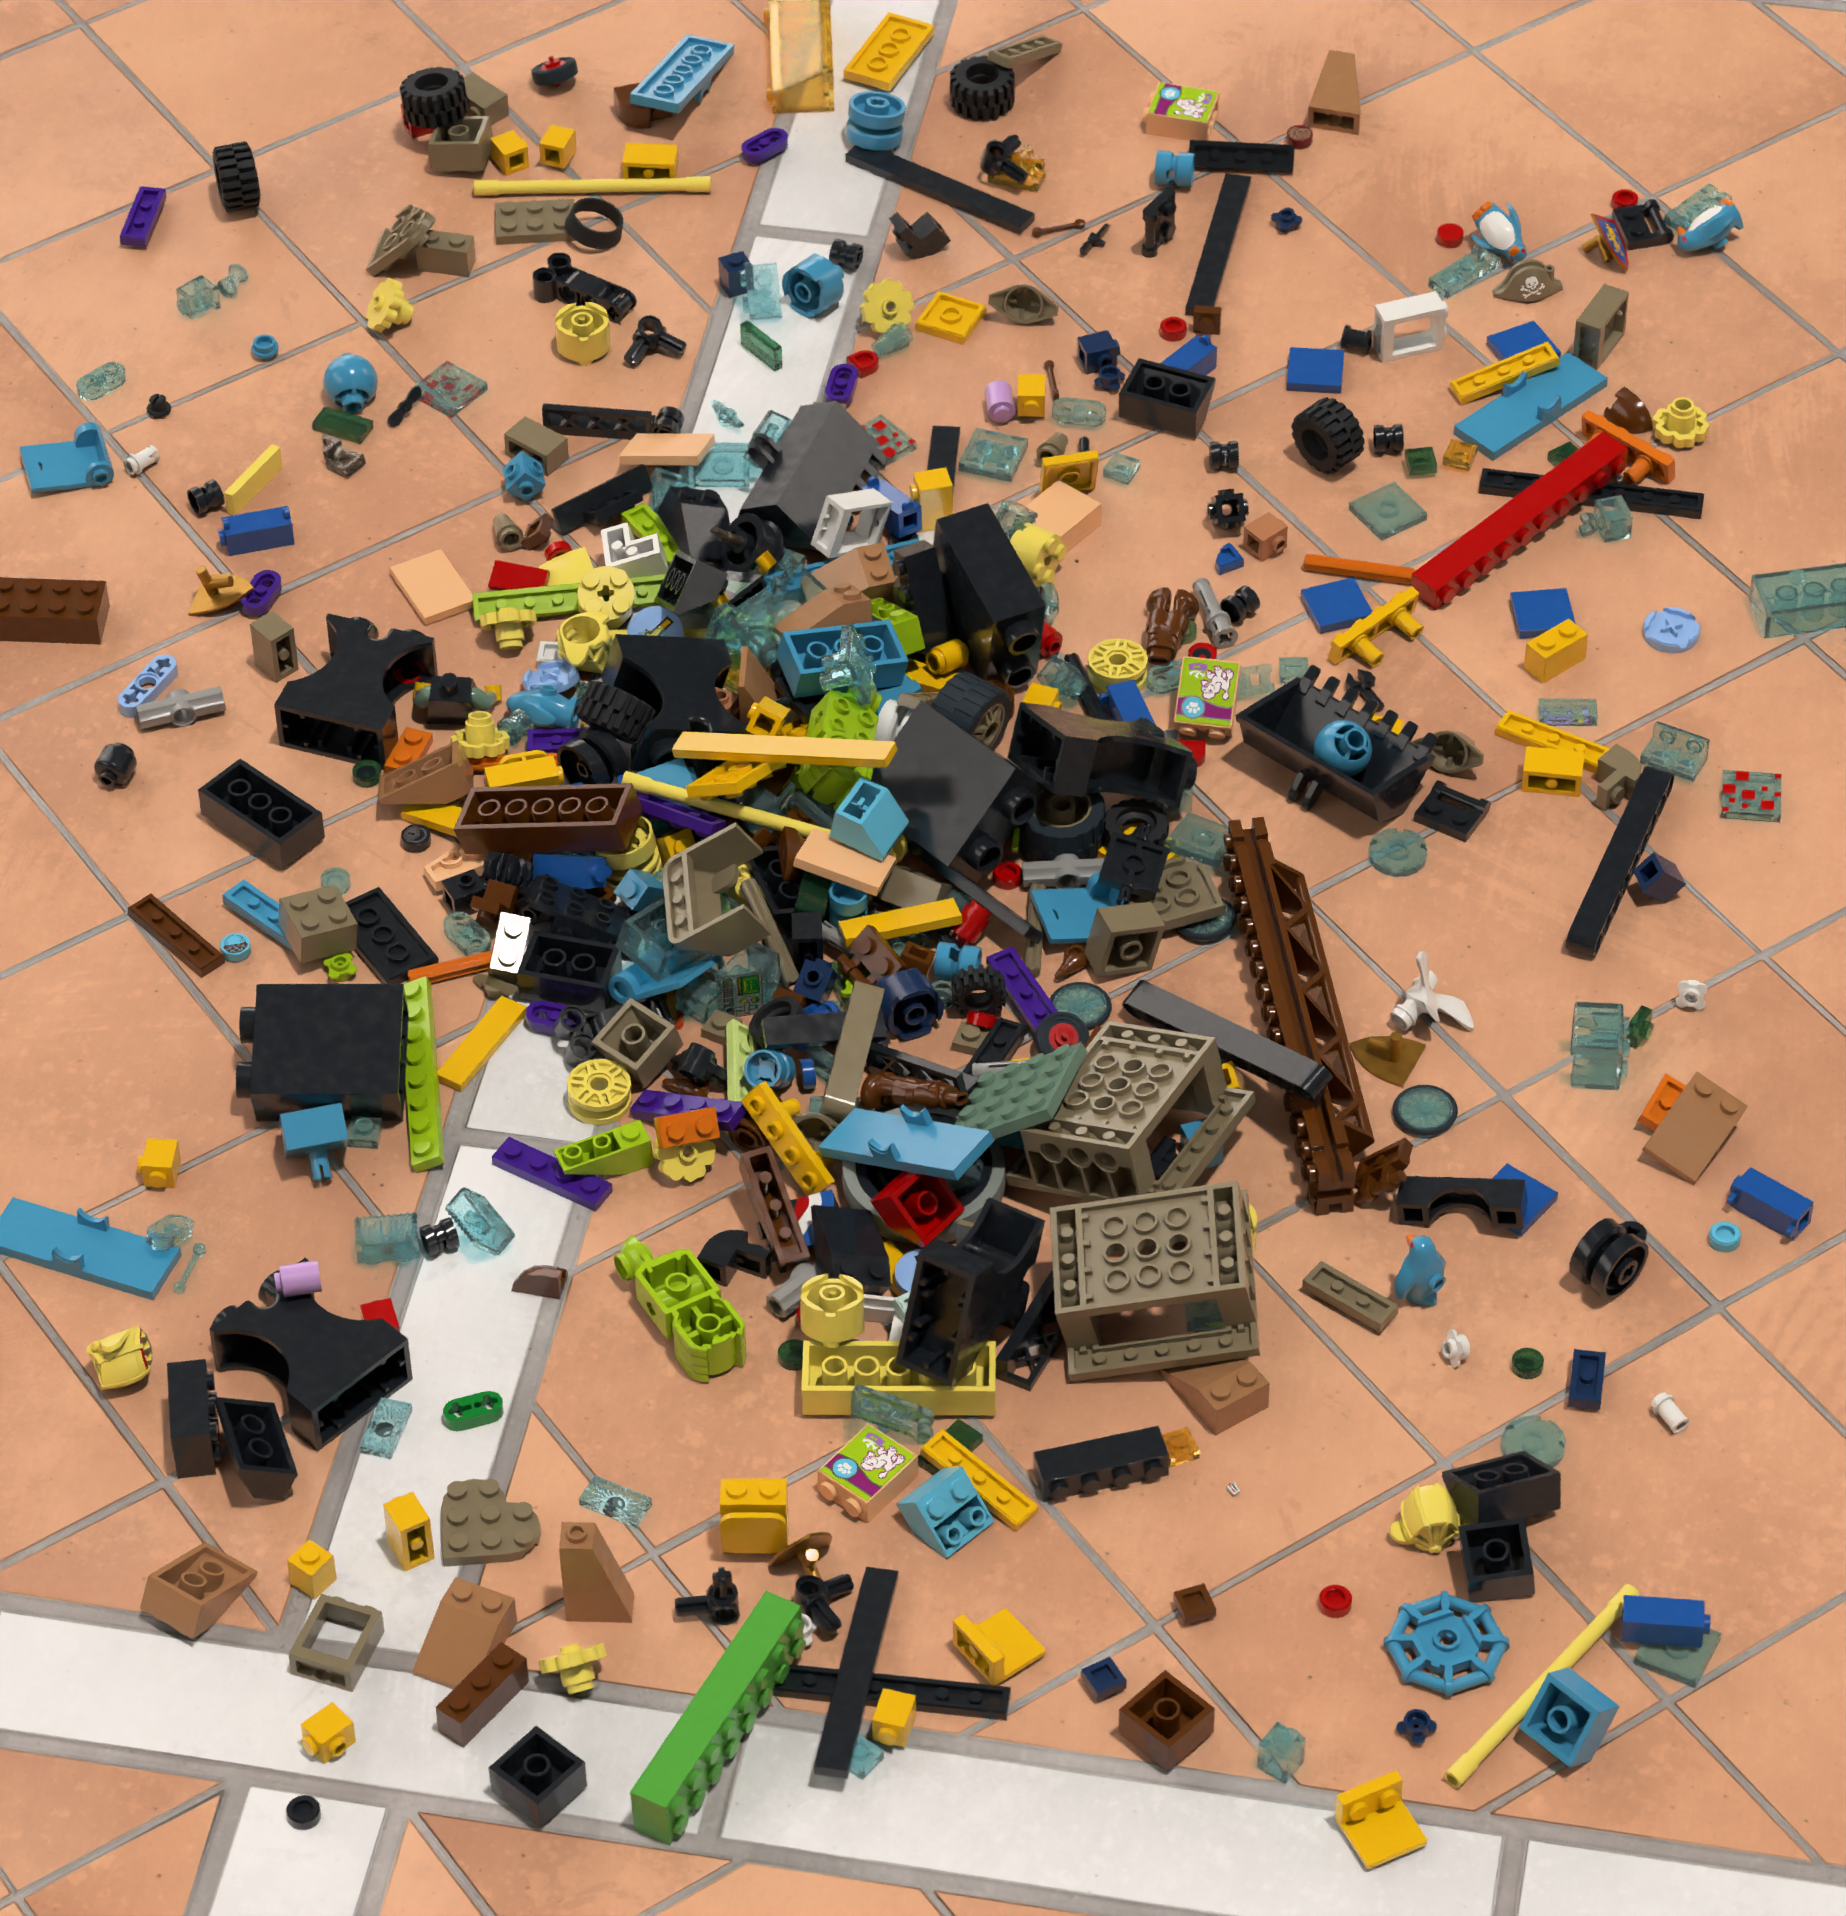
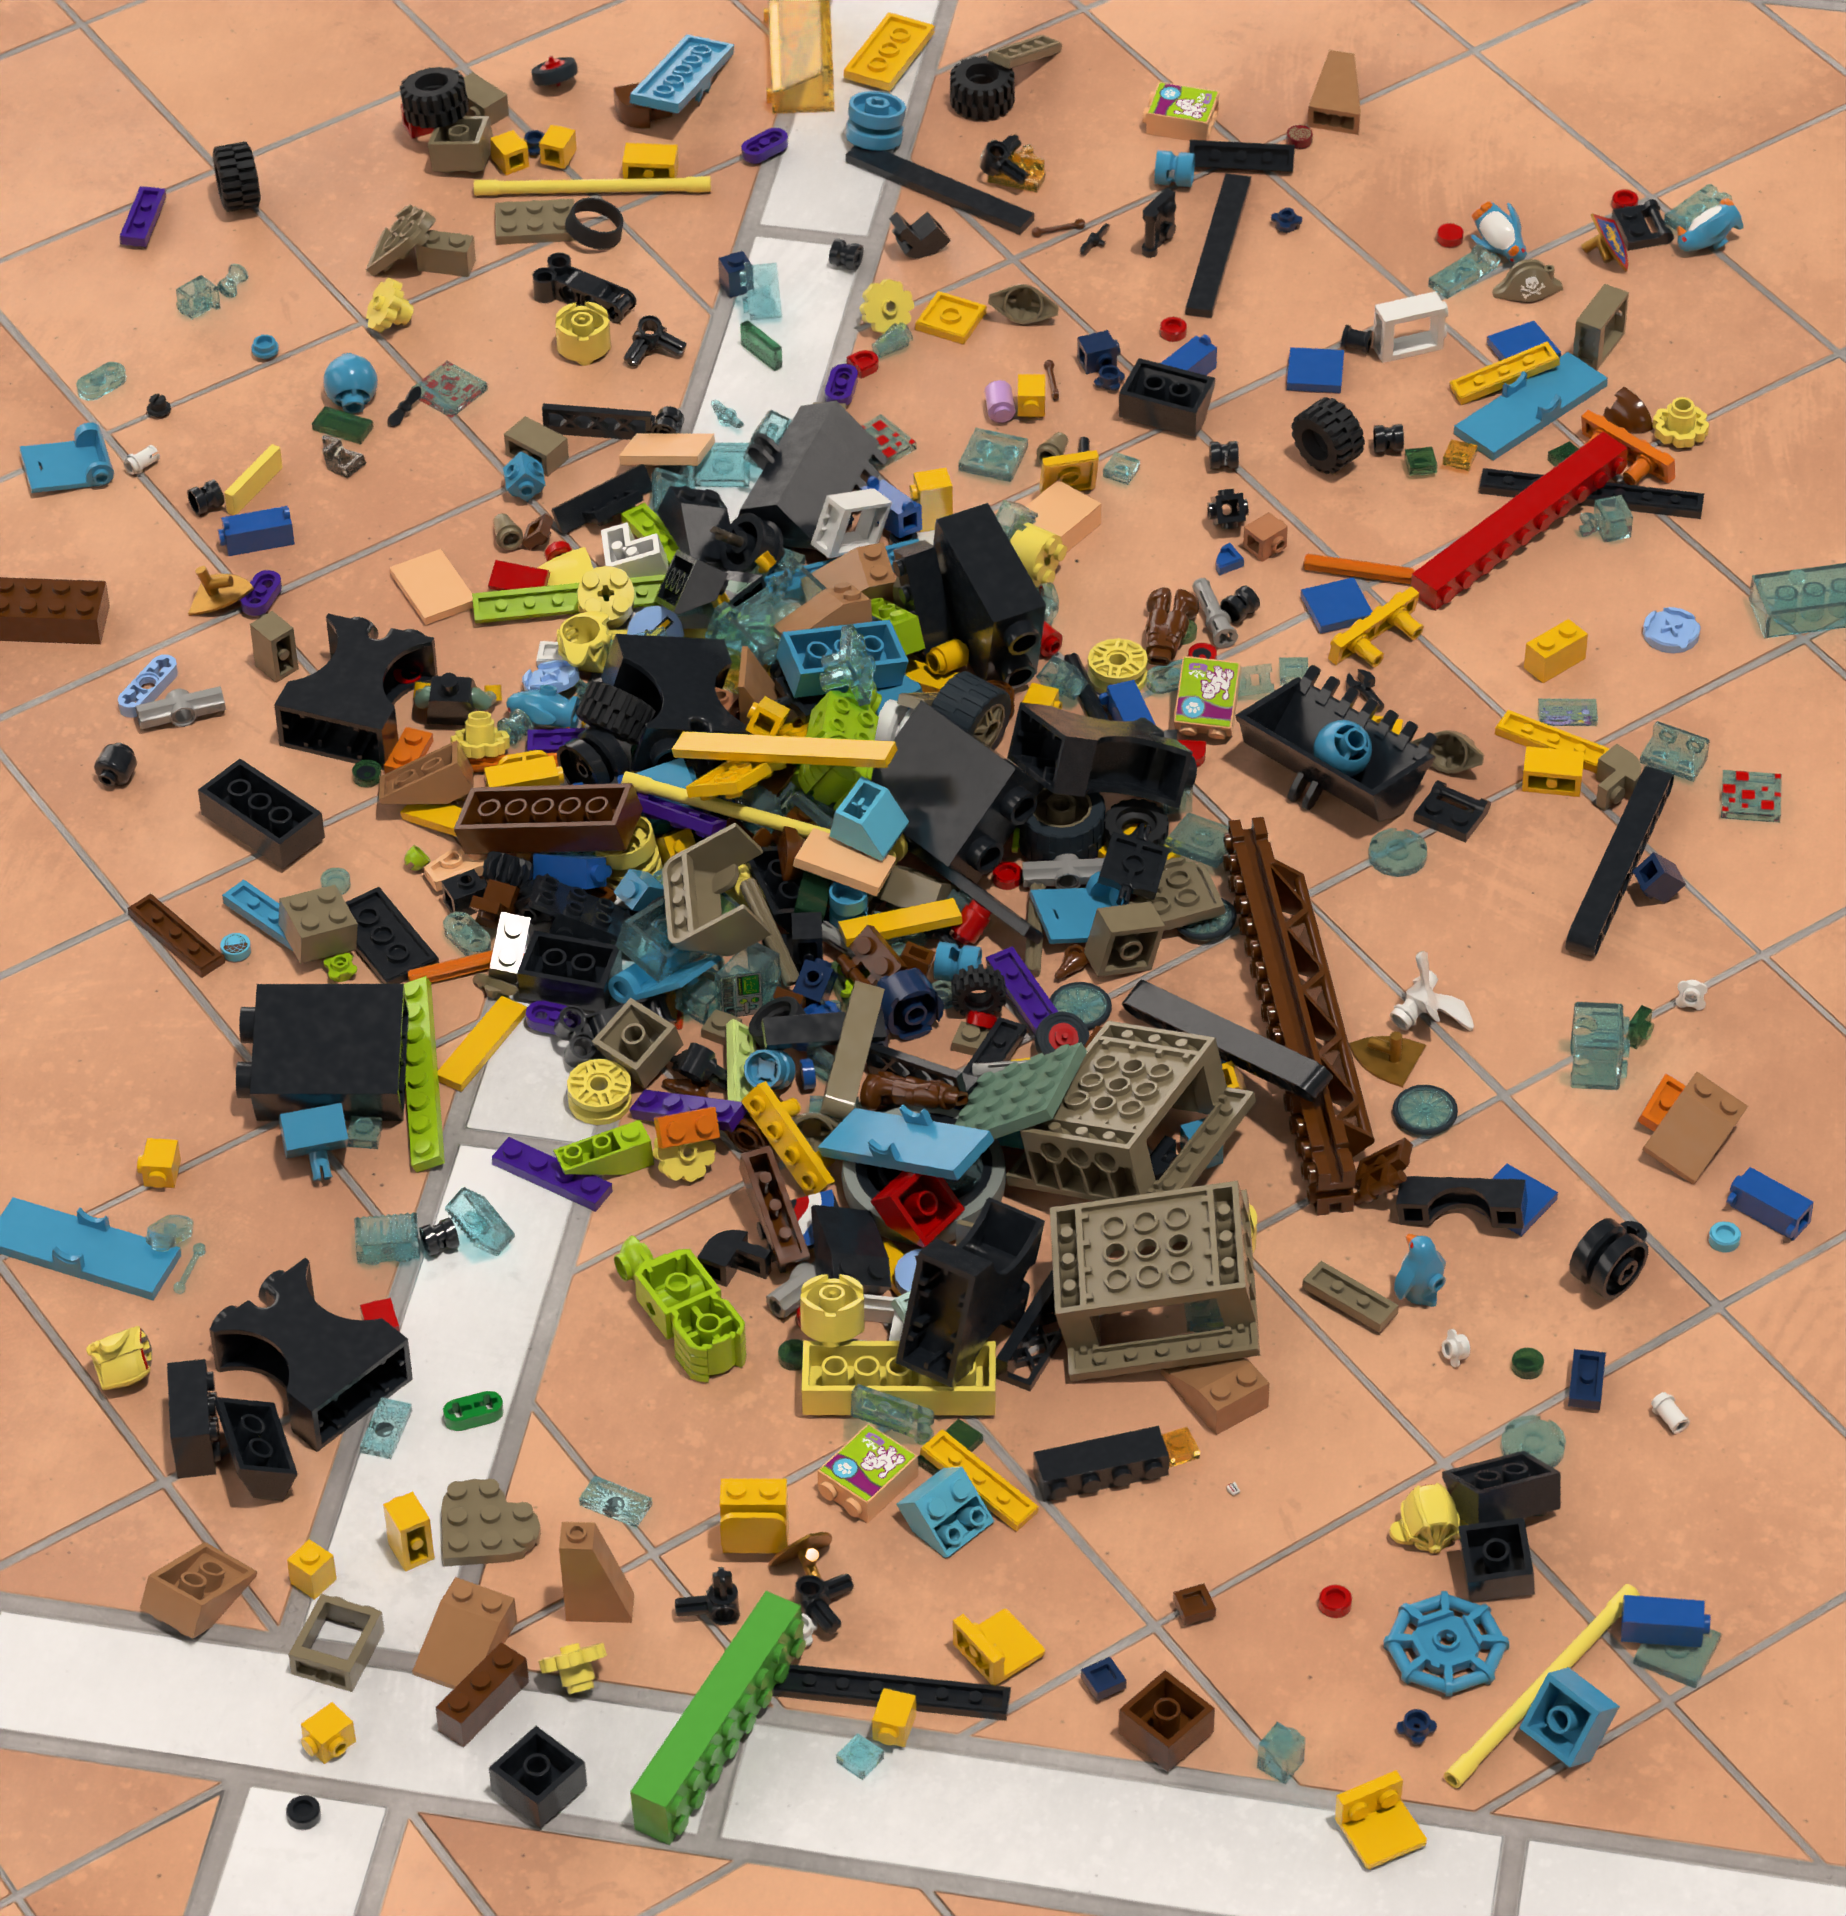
lavender brick [274,1260,322,1297] -> none
tile [401,824,431,852] -> none
light yellow plant [480,607,537,650] -> none
reddish brown brick [511,1265,568,1299] -> none
dark azure brick [782,254,844,317] -> none
black tile [814,1566,899,1779] -> none
black tile [928,426,960,493] -> none
clear light blue plate [1052,397,1106,427] -> none
reddish brown plate [1193,305,1222,335] -> none
clear light blue tile [1349,482,1427,541] -> none
blue tile [1510,588,1576,638] -> none
none -> lime hinge [404,845,431,871]
none -> dark blue plate [524,130,545,155]

